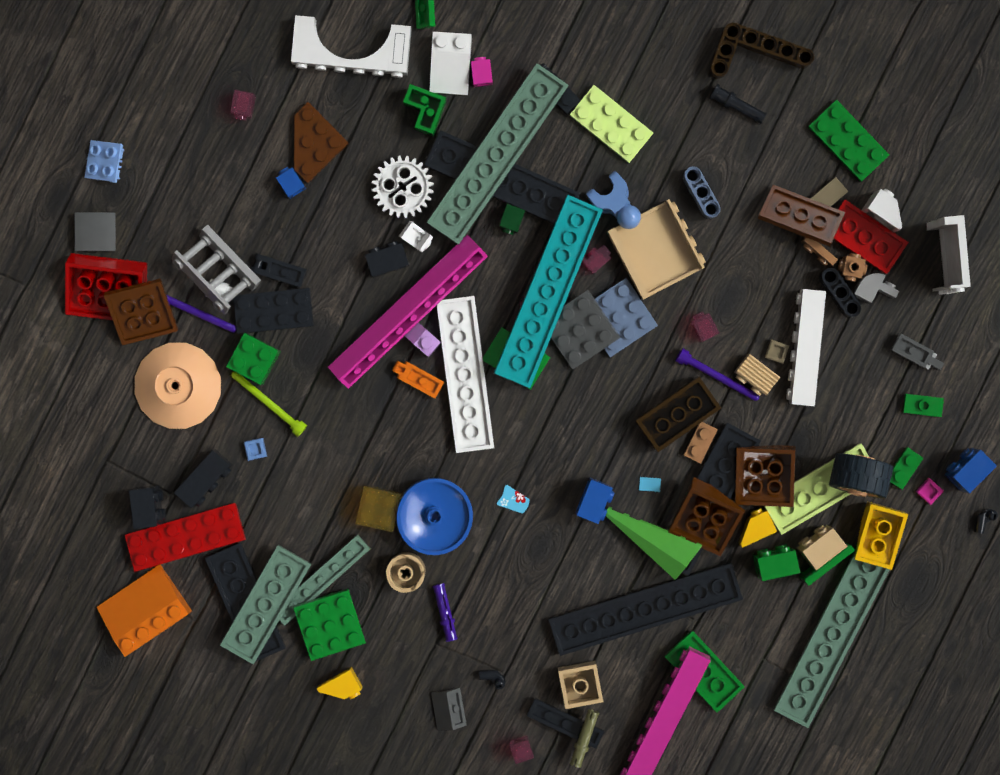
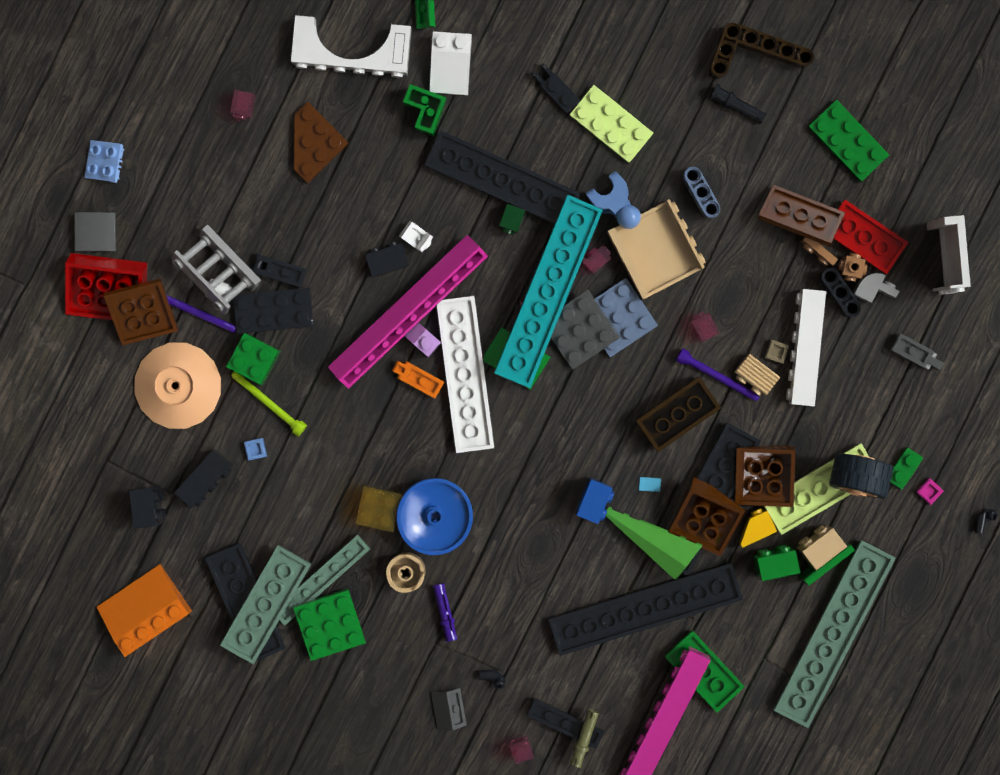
red plate [125,503,246,572] -> none
blue brick [276,167,306,199] -> none
yellow slope [317,667,363,699] -> none
white gear [372,156,434,218] -> none
sand green plate [427,64,569,245] -> none
dark pink brick [471,57,493,87] -> none
medium azure sticker [497,485,529,513] -> none
tan brick [558,661,603,709] -> none
medium nougat plate [683,422,718,464] -> none
dark tan tile [810,177,848,207] -> none
yellow slope [854,501,908,570] -> none
white slope [861,189,902,232] -> none
green plate [902,394,944,417] -> none
blue brick [944,448,997,493] -> none

